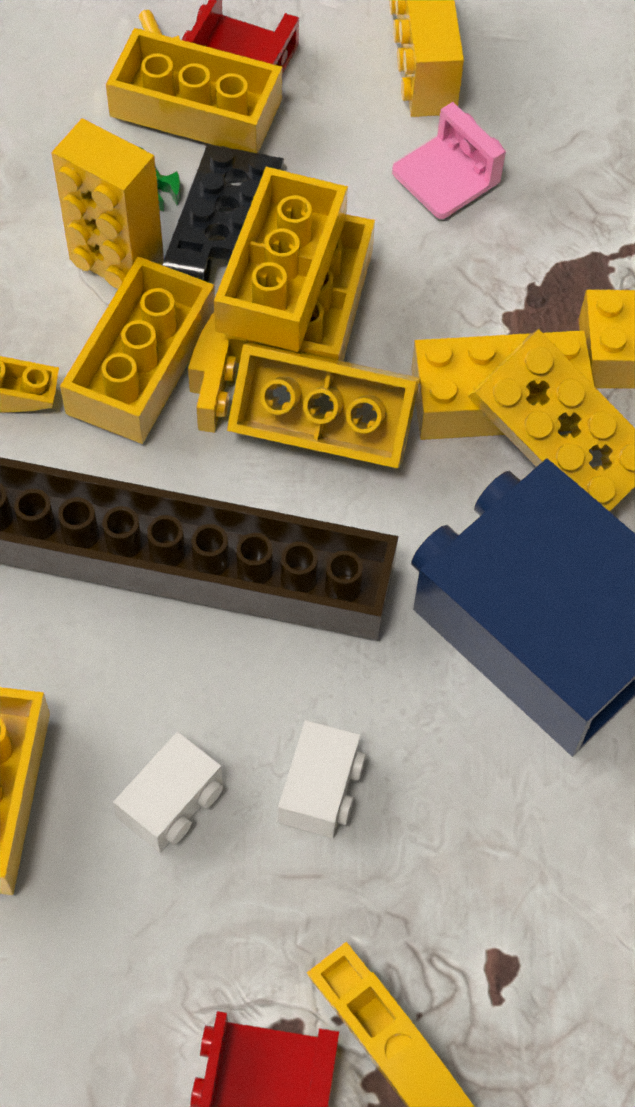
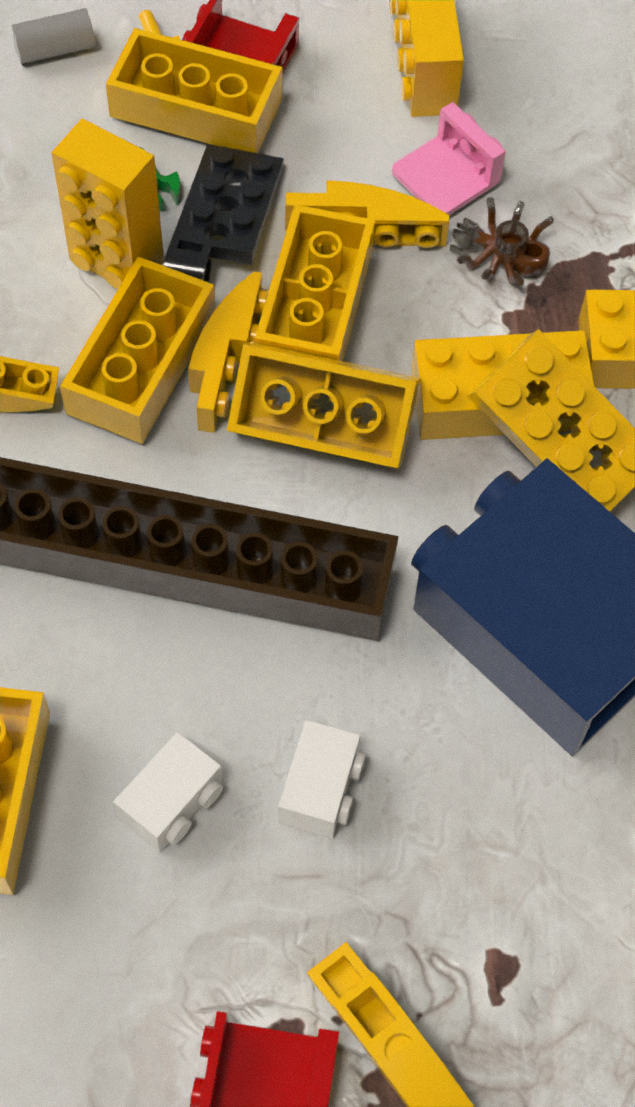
yellow brick [214,167,348,352] -> none
none -> light grey brick [12,8,96,64]
none -> yellow slope [285,180,449,248]
none -> animal [450,197,554,286]

